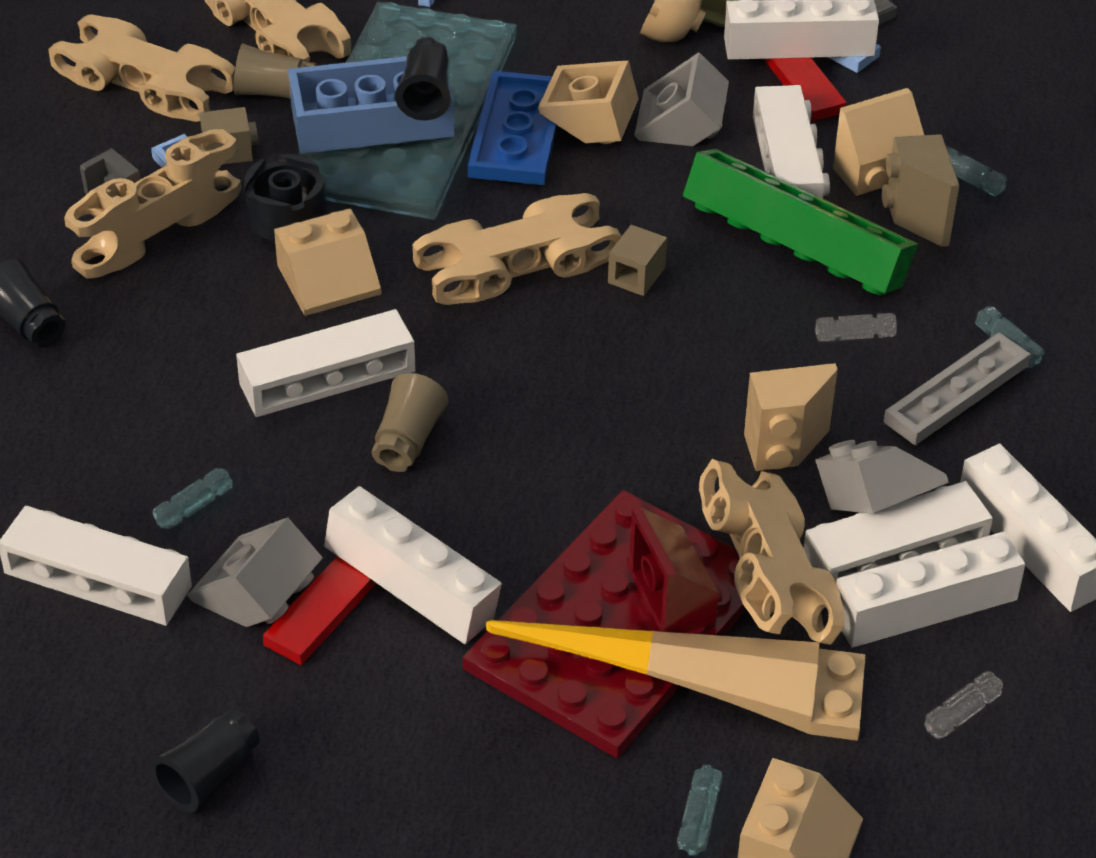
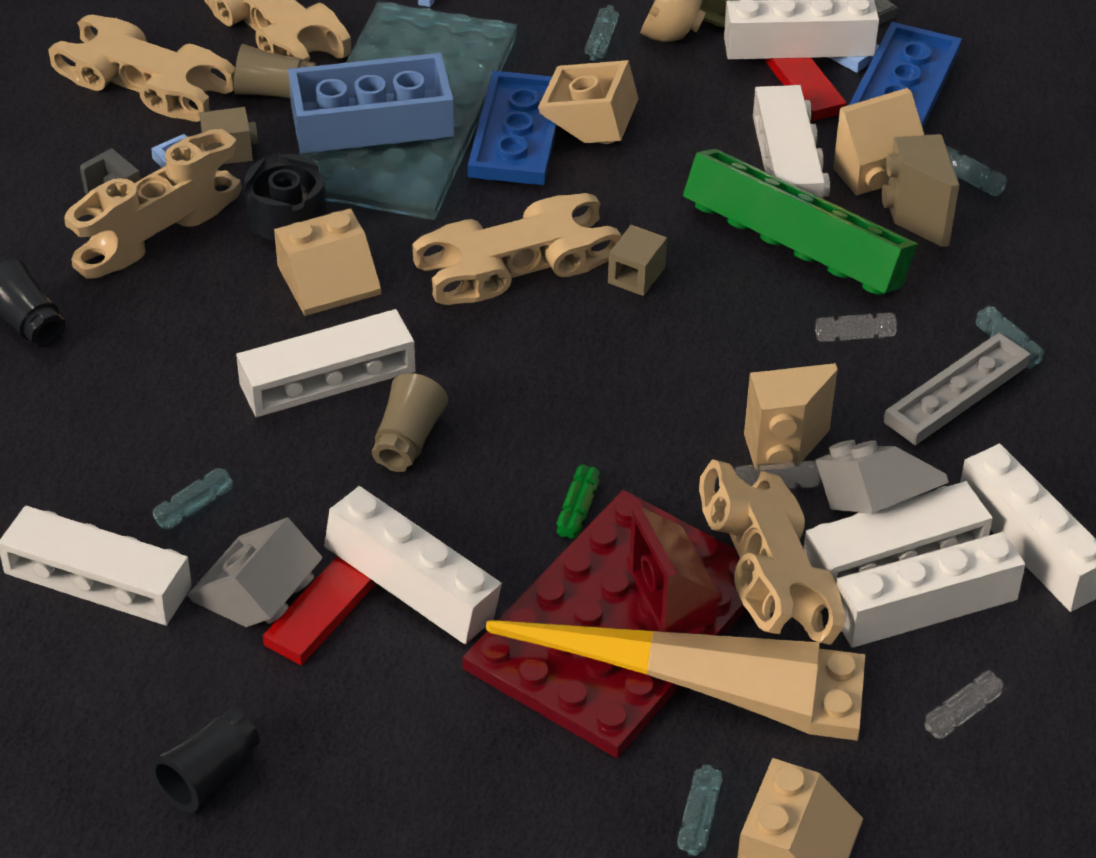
black plant [395,37,451,121] -> none
light grey slope [634,53,729,146] -> none
none -> green axle [556,464,600,540]
none -> clear light blue axle [585,5,619,61]
none -> clear axle [734,461,820,489]
none -> blue plate [849,22,962,128]

